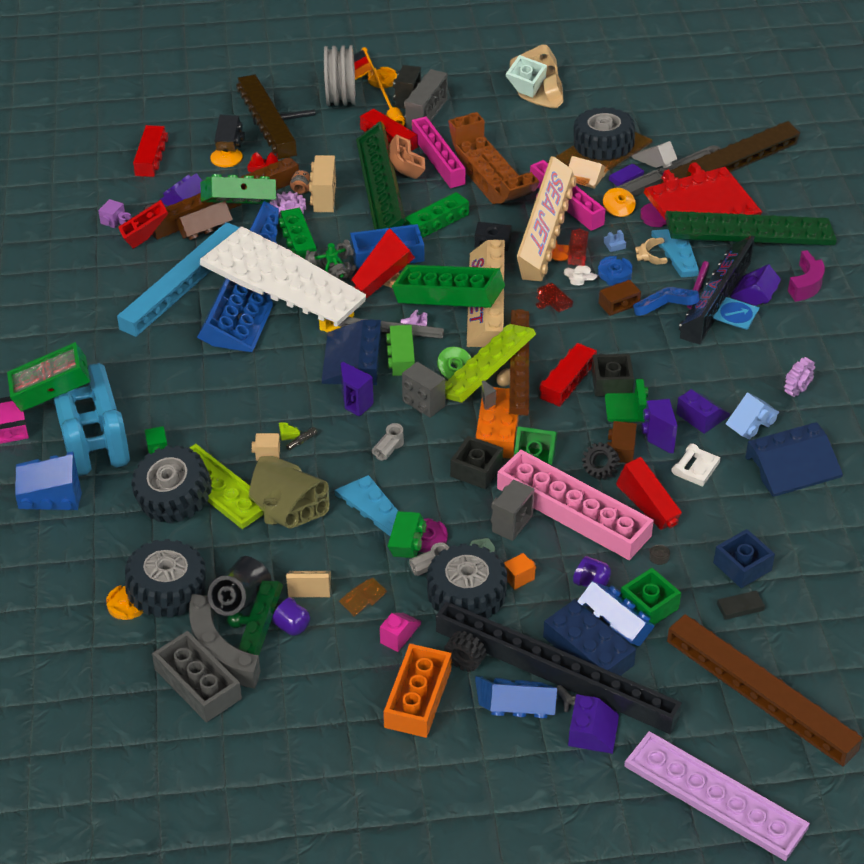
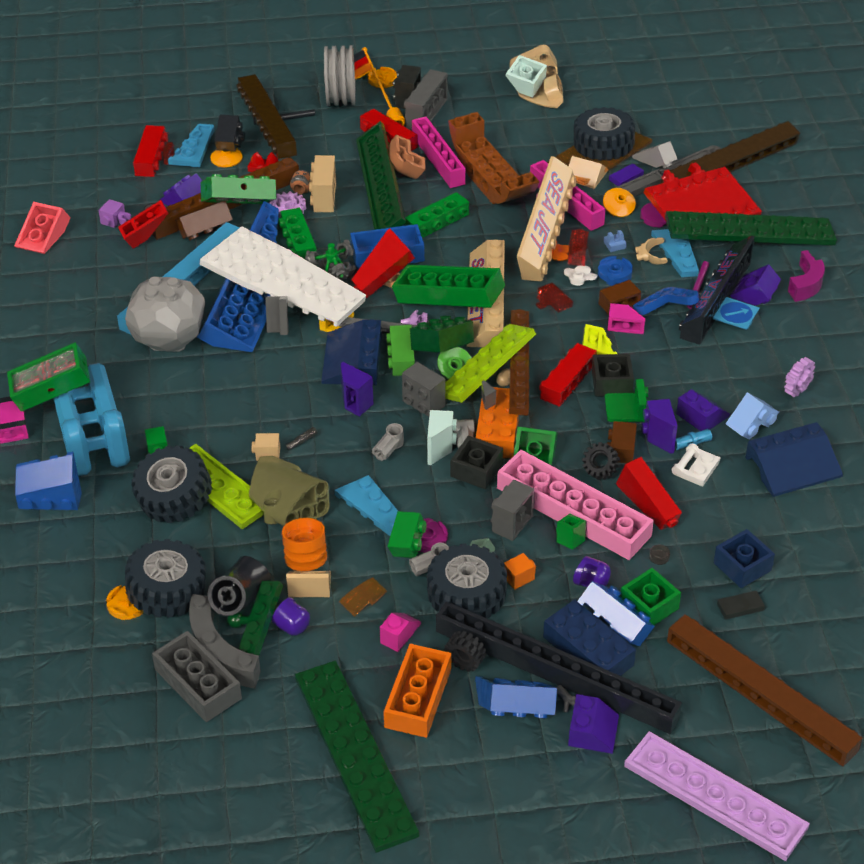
lime tile [279,422,300,440] -> none
black brick [474,222,512,251] -> none
none -> coral slope [14,202,71,254]
none -> light grey rock [125,277,205,352]
none -> clear red tile [163,142,175,165]
none -> dark azure wing [168,124,214,167]
none -> dark grey panel [266,296,289,335]
none -> orange wheel [282,518,327,571]
none -> dark green plate [295,660,419,853]
none -> dark green brick [410,316,474,353]
none -> light aqua slope [427,410,457,465]
none -> light grey piece [454,419,474,449]
none -> green brick [556,514,586,550]
none -> neon yellow wing [582,324,617,355]
none -> dark pink slope [608,303,645,334]
none -> dark azure pin [675,429,712,451]

